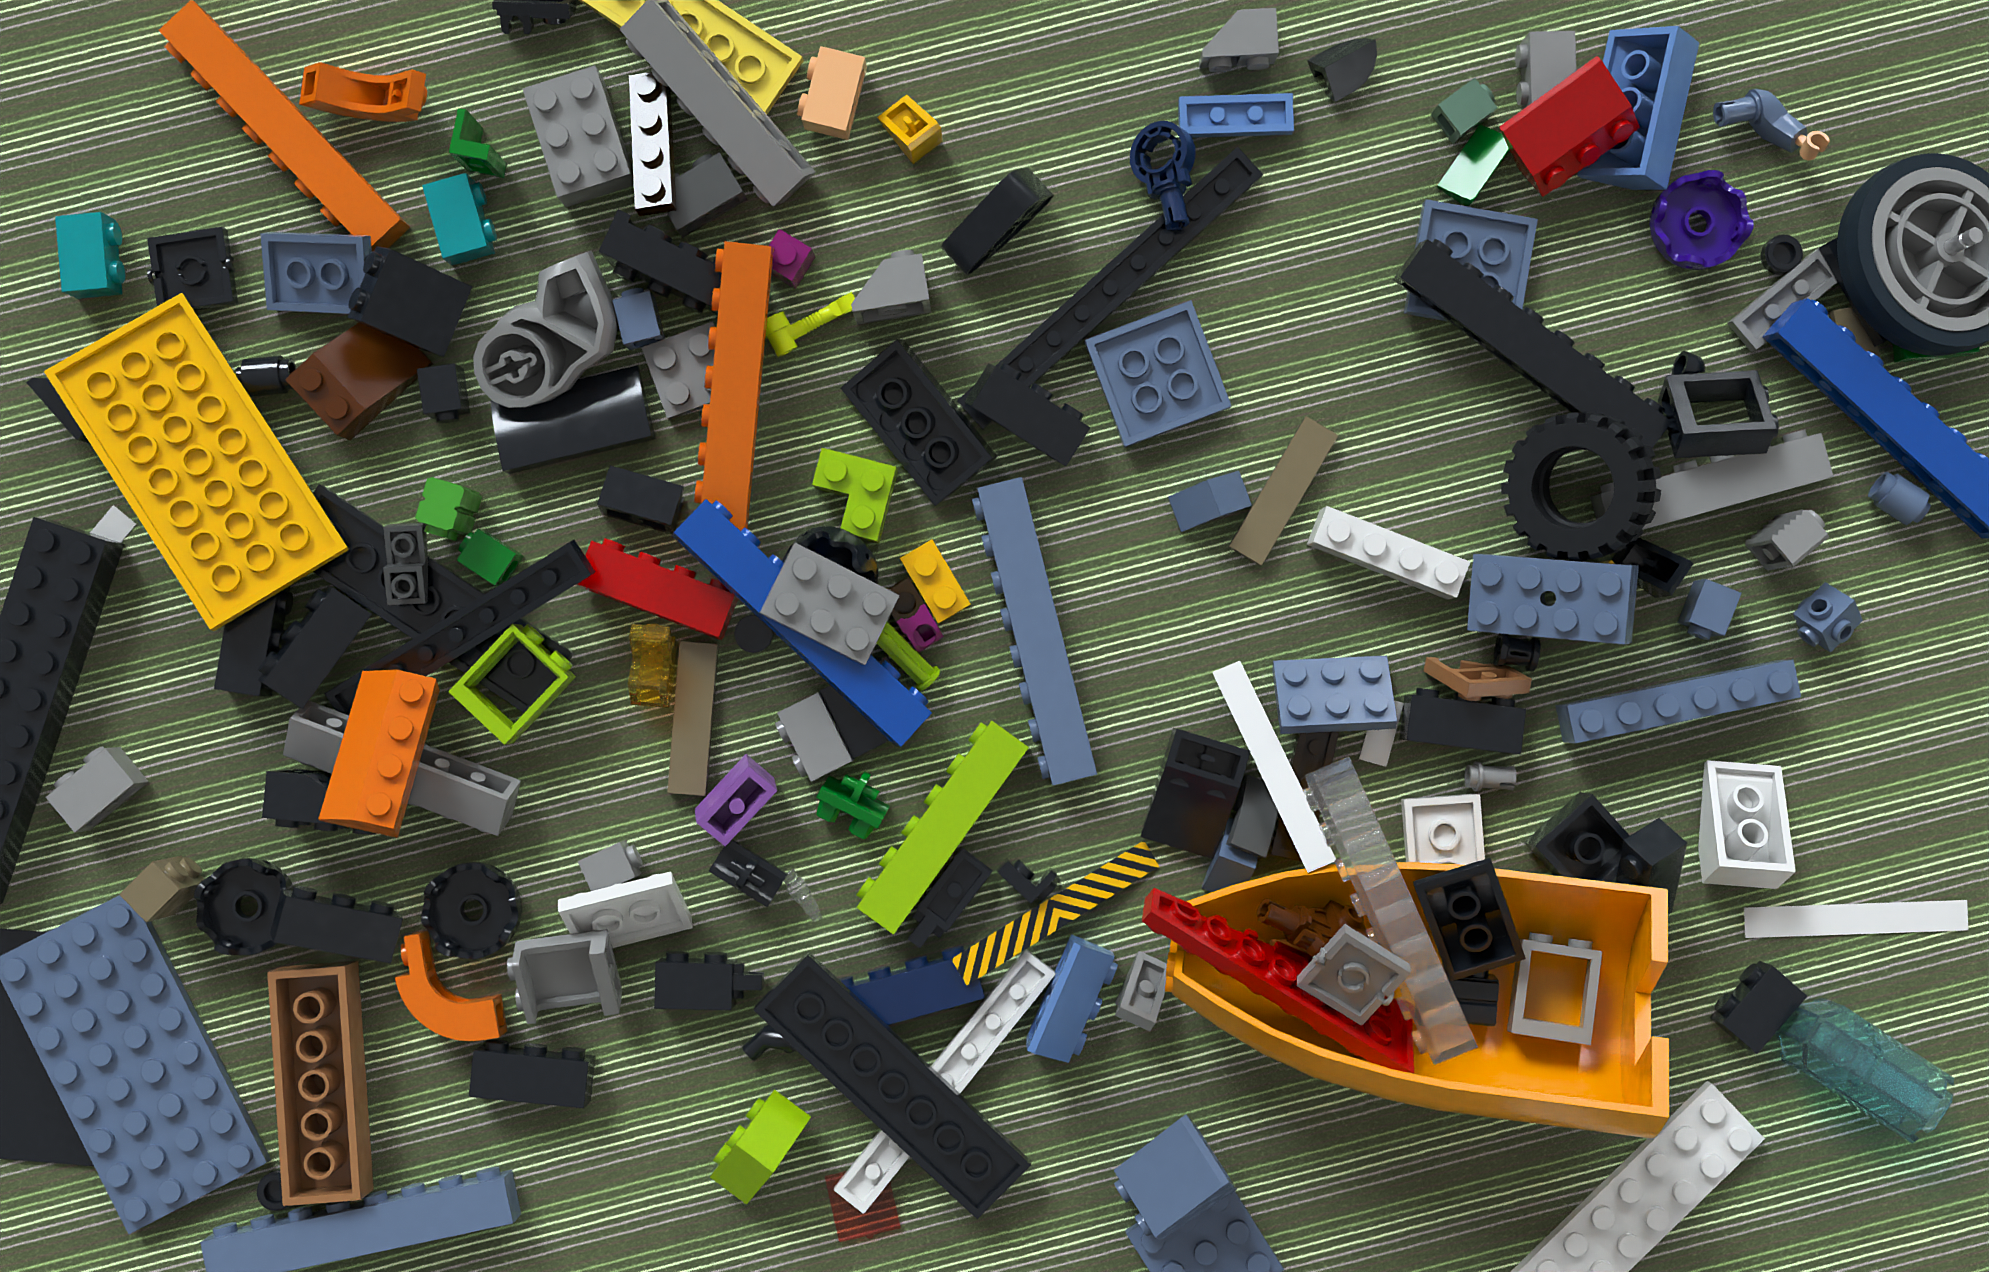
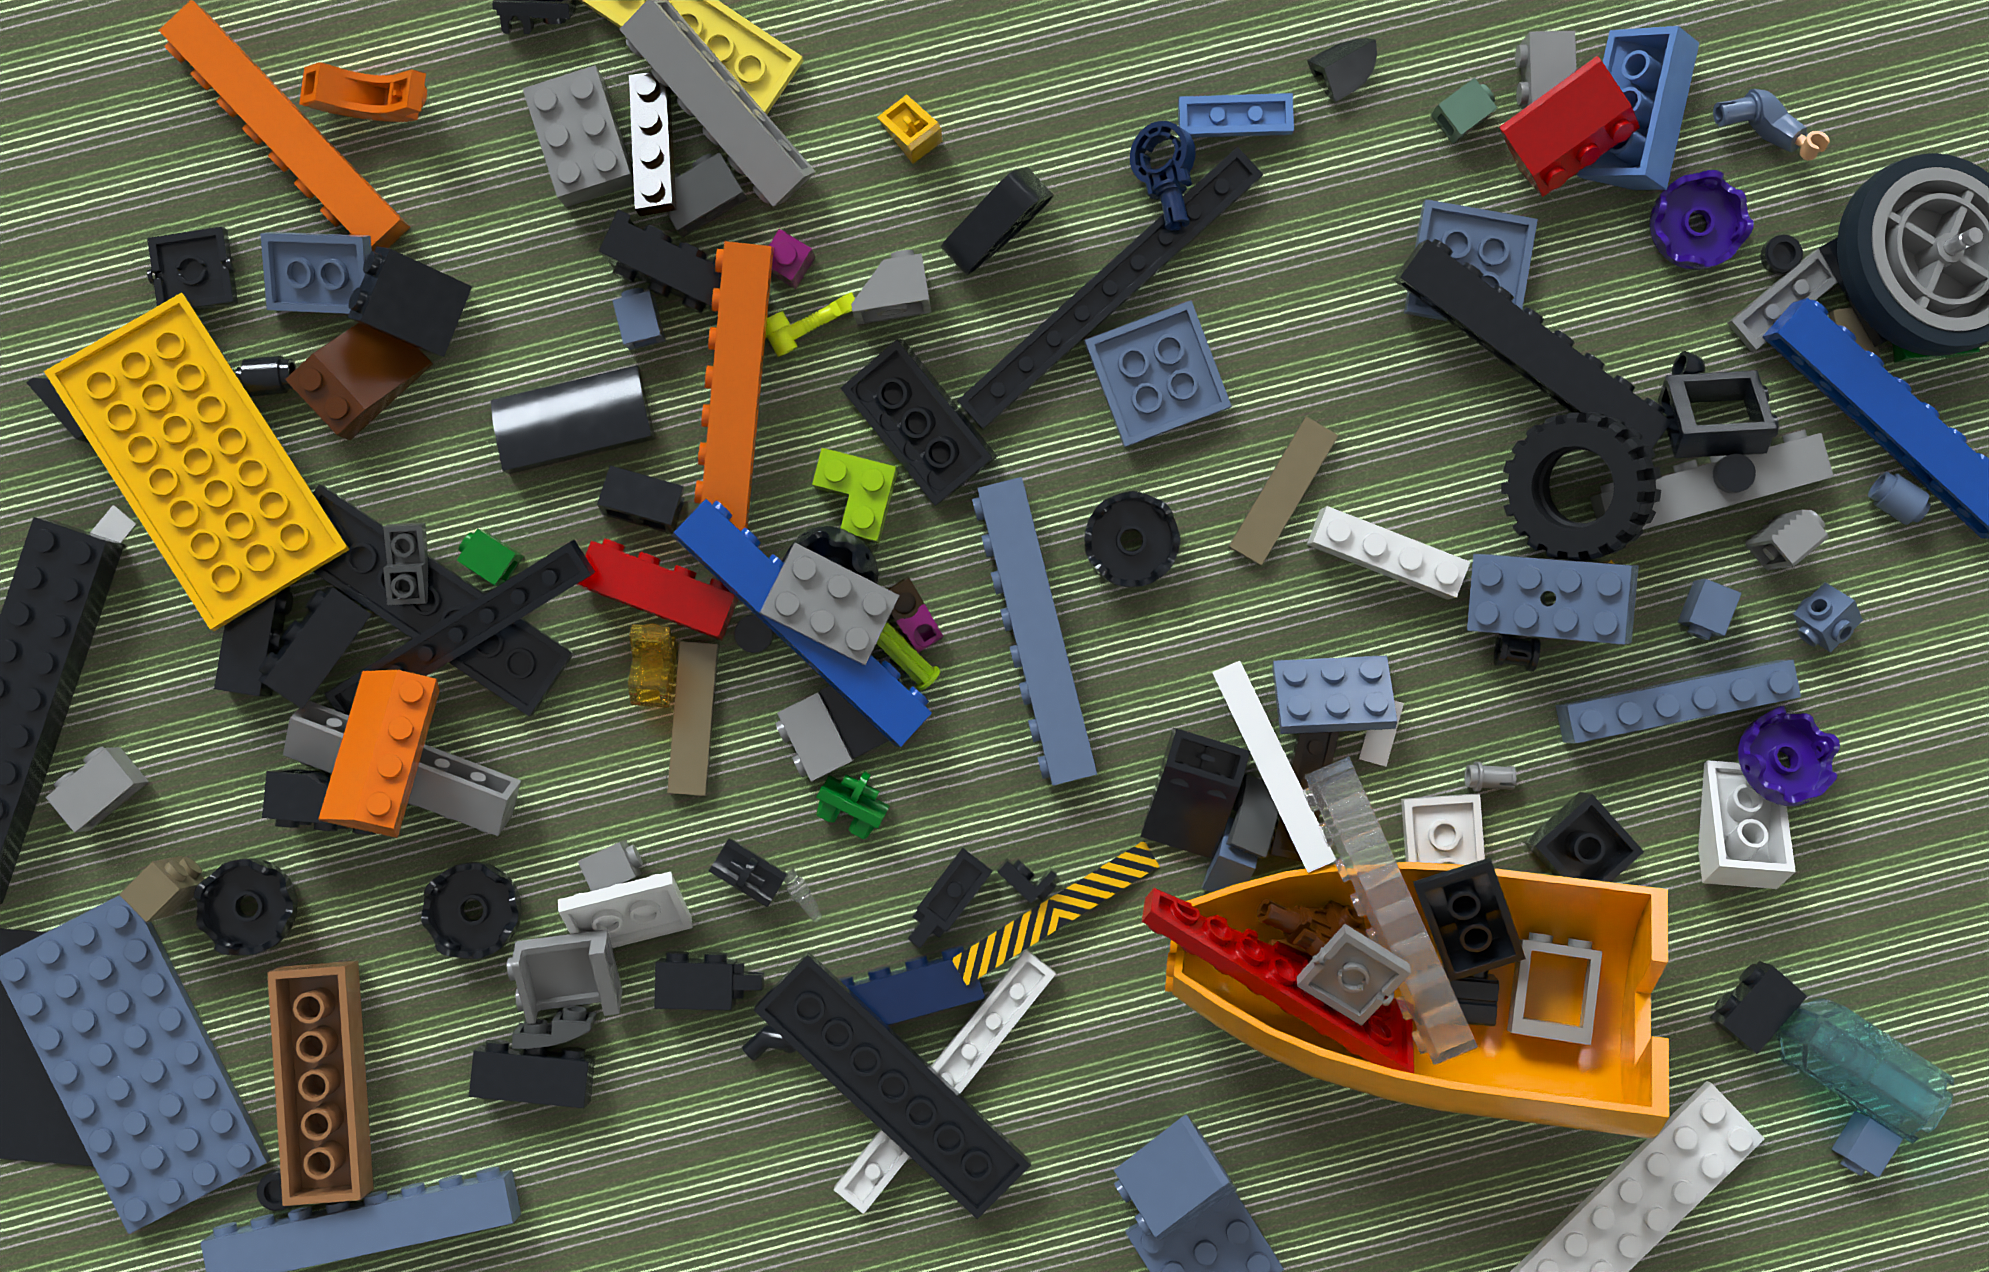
teal brick [55,212,126,299] -> none
black brick [270,886,403,963] -> none
orange arch [395,930,508,1041] -> none
bright green brick [415,477,482,541] -> none
black brick [417,363,470,423] -> none
teal brick [422,173,497,266] -> none
lime window [448,624,576,745] -> none
green panel [449,108,507,178] -> none
light grey piece [473,250,618,408] -> none
light grey plate [641,321,715,420] -> none
medium lavender brick [695,754,777,846] -> none
lime brick [710,1089,811,1205] -> none
light nougat brick [797,46,867,140] -> none
clear red piece [825,1171,901,1242] -> none
lime brick [856,720,1029,935] -> none
yellow plate [900,539,971,624] -> none
black brick [964,362,1090,466] -> none
medium blue slope [1026,934,1118,1063] -> none
light grey slope [1115,951,1167,1031] -> none
sand blue slope [1168,471,1252,532] -> none
light grey slope [1199,8,1279,72] -> none
black brick [1399,688,1526,755] -> none
medium nougat wing [1424,657,1532,701] -> none
slope [1436,124,1509,207] -> none
black slope [1611,538,1693,598] -> none
black brick [1615,818,1687,915] -> none
white sticker [1744,900,1968,938] -> none
none -> dark grey slope [512,1006,597,1049]
none -> black plate [1084,491,1181,588]
none -> black tile [1713,454,1756,493]
none -> dark purple plate [1738,706,1840,807]
none -> sand blue brick [1831,1111,1903,1178]

